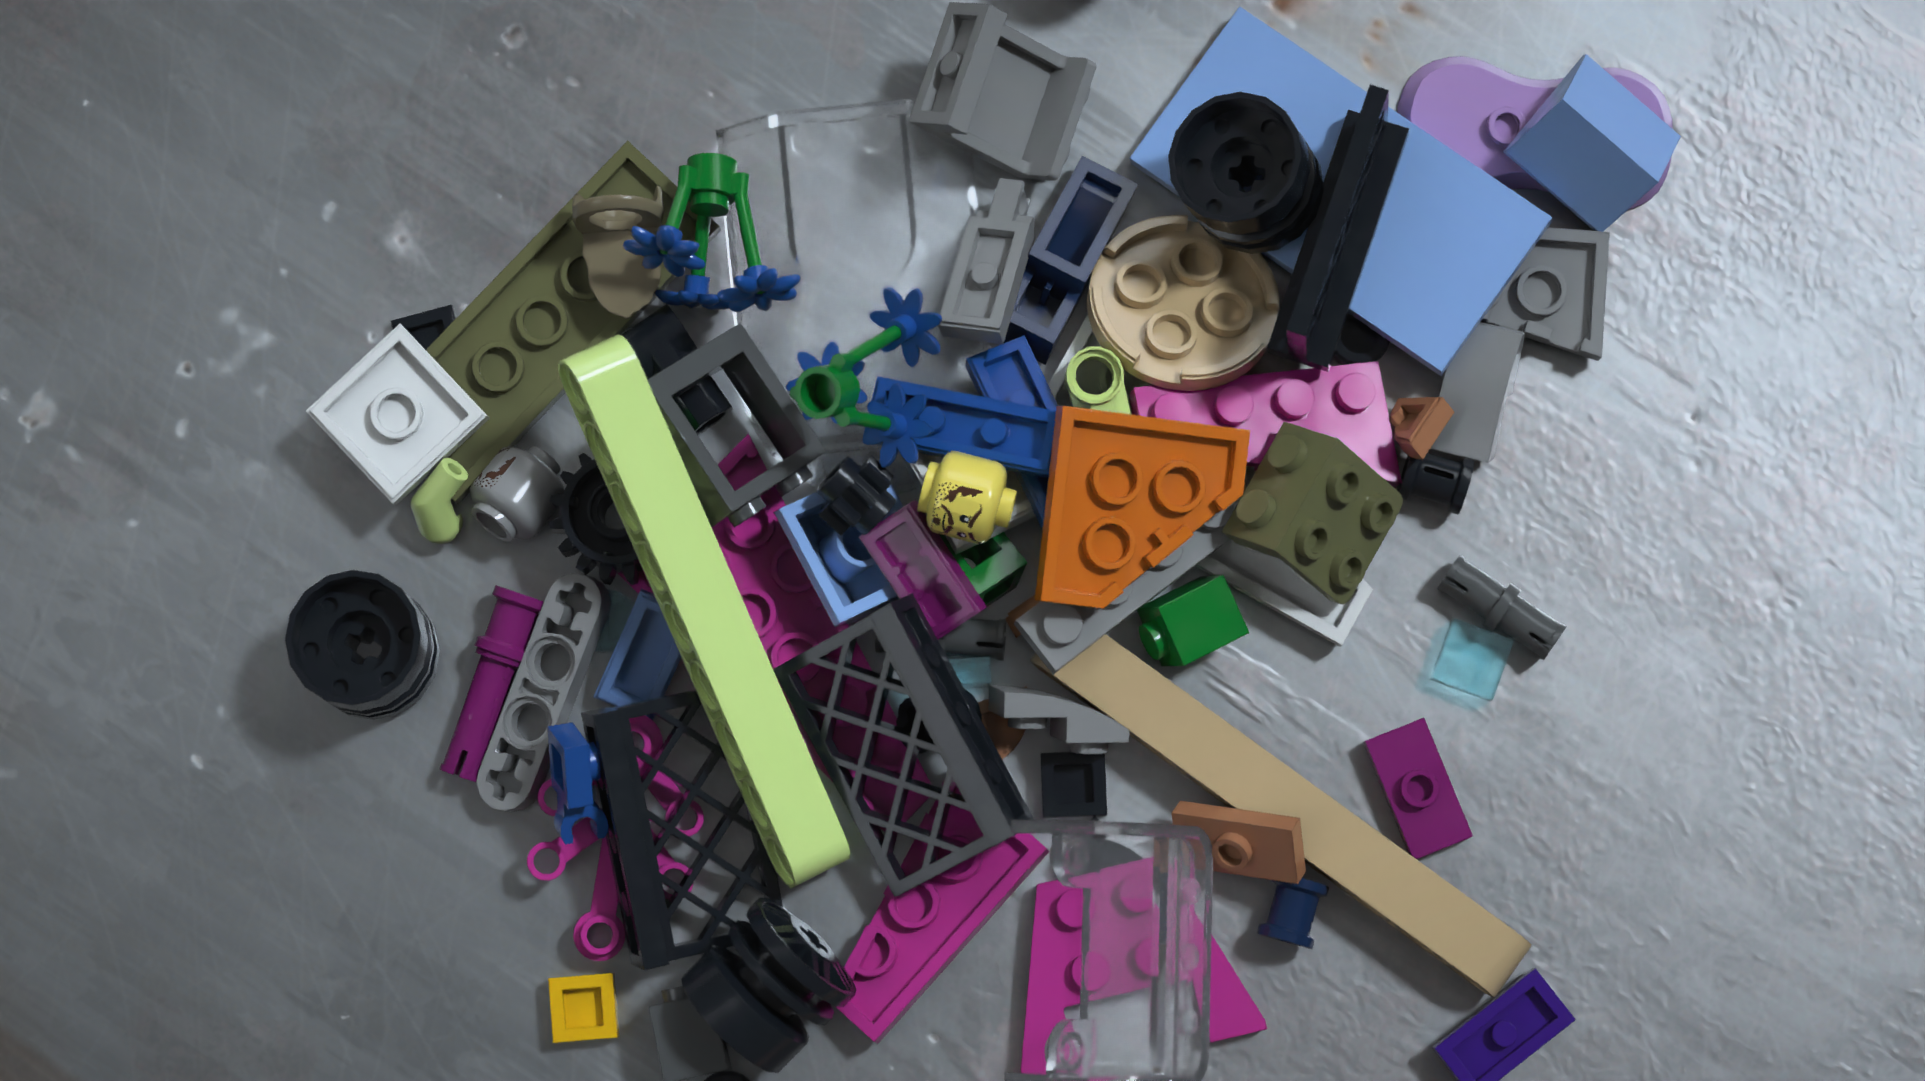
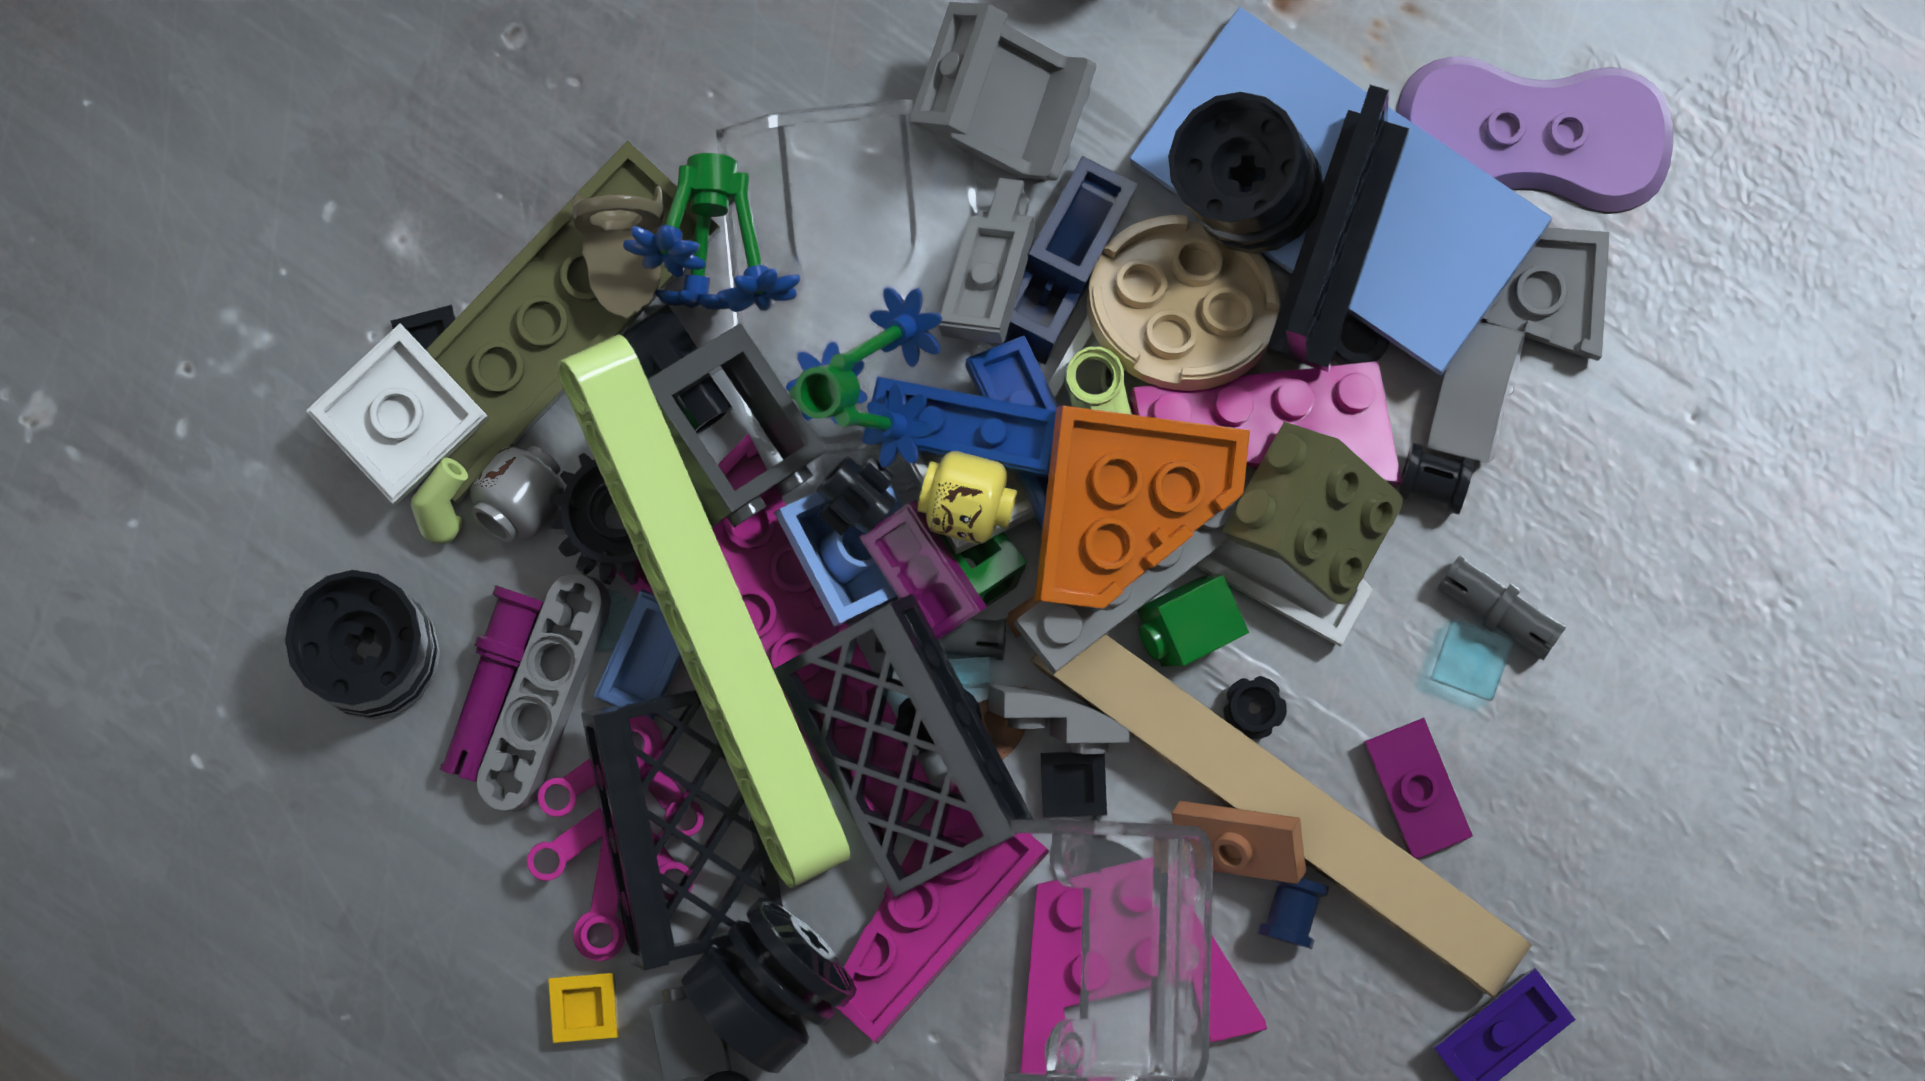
blue plate [547,722,608,845] -> none
nougat tile [1390,397,1454,459] -> none
light blue slope [1503,54,1681,232] -> none
none -> black plate [1223,676,1287,739]

